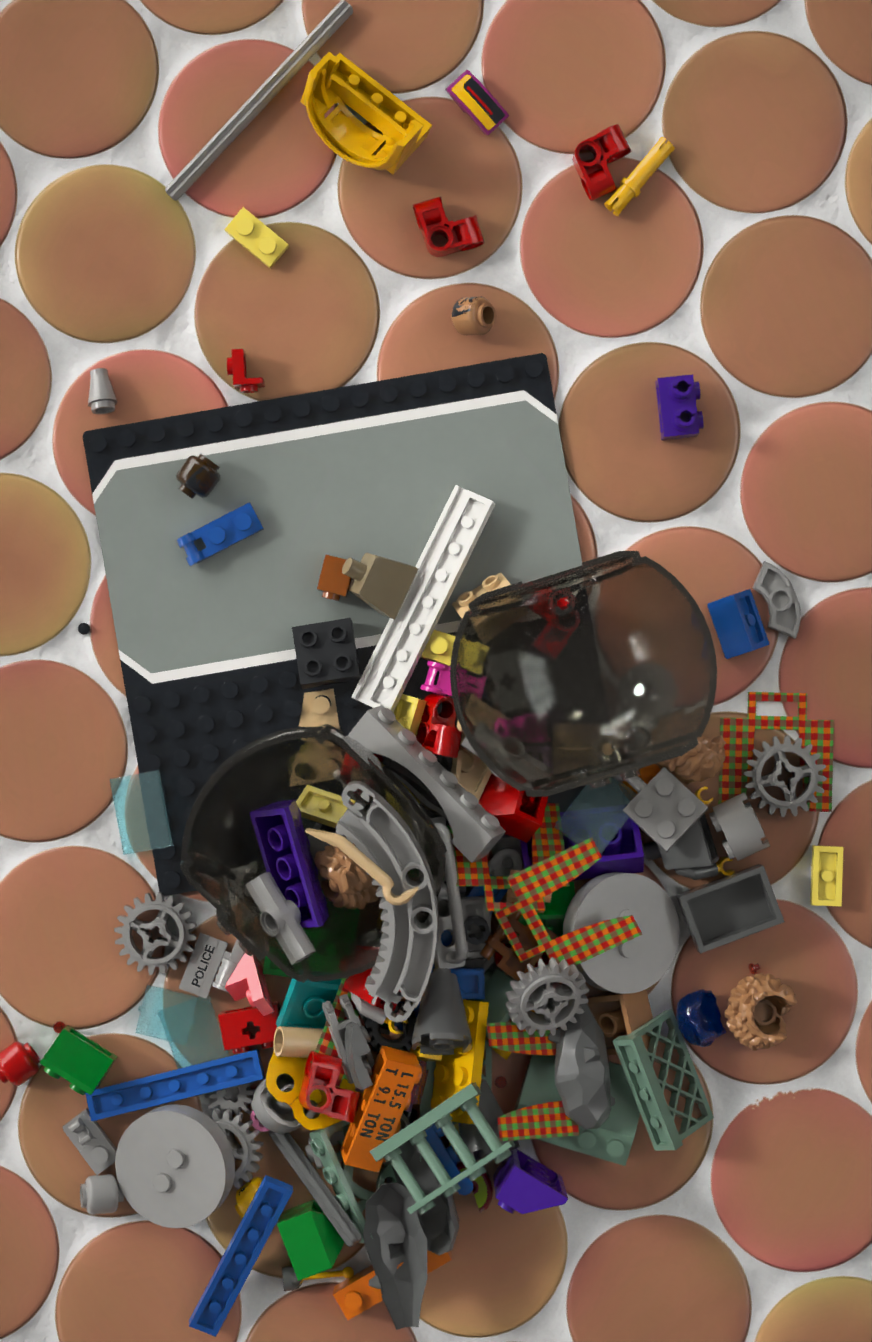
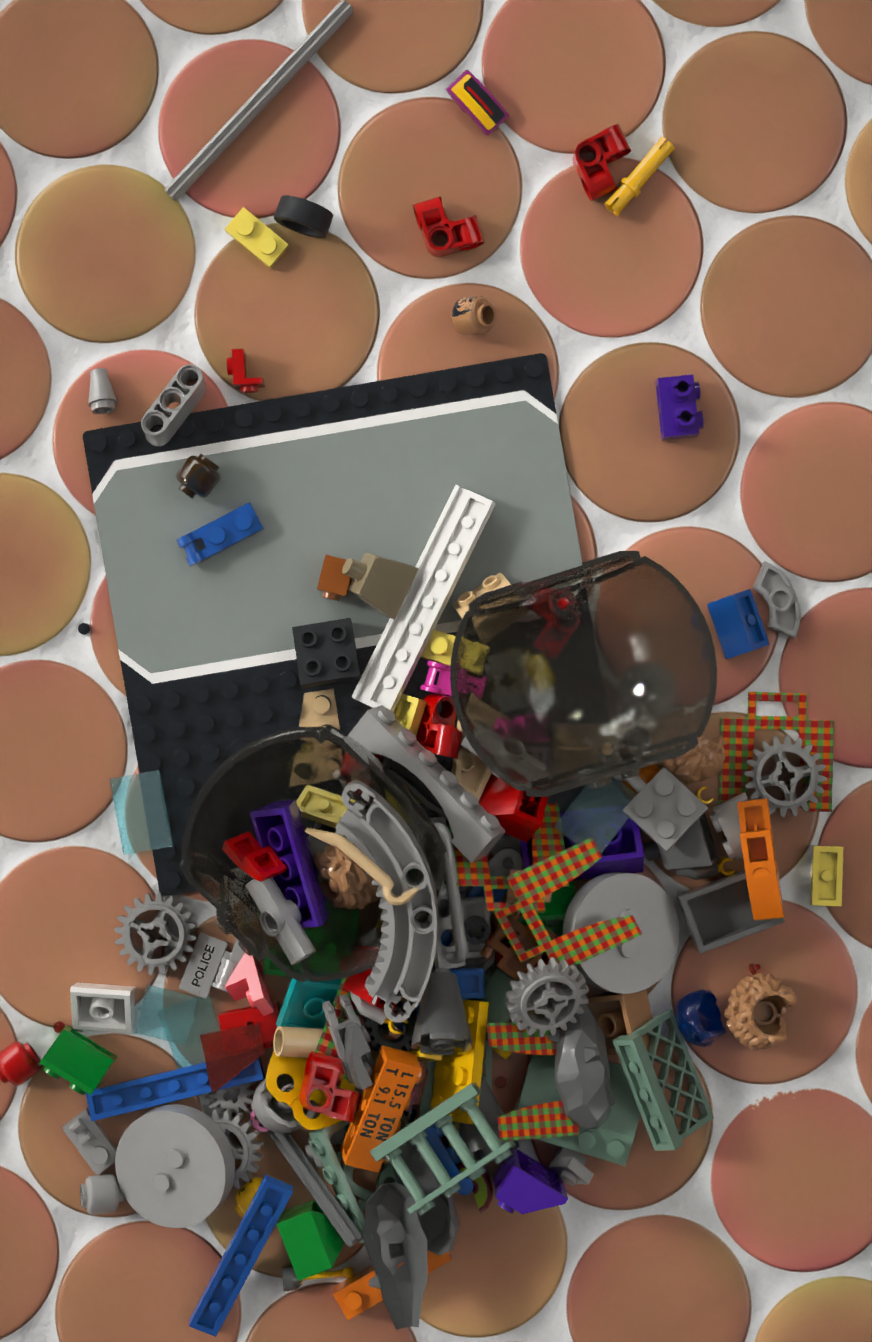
yellow piece [300,52,432,175] -> none
none -> white slope [70,983,136,1033]
none -> light grey beam [141,364,206,446]
none -> clear red wing [200,1022,266,1092]
none -> red slope [222,831,287,882]
none -> black tyre [274,195,334,238]
none -> clear yellow piece [525,654,555,691]
none -> light grey bracket [549,1147,594,1186]
none -> orange slope [737,798,784,921]

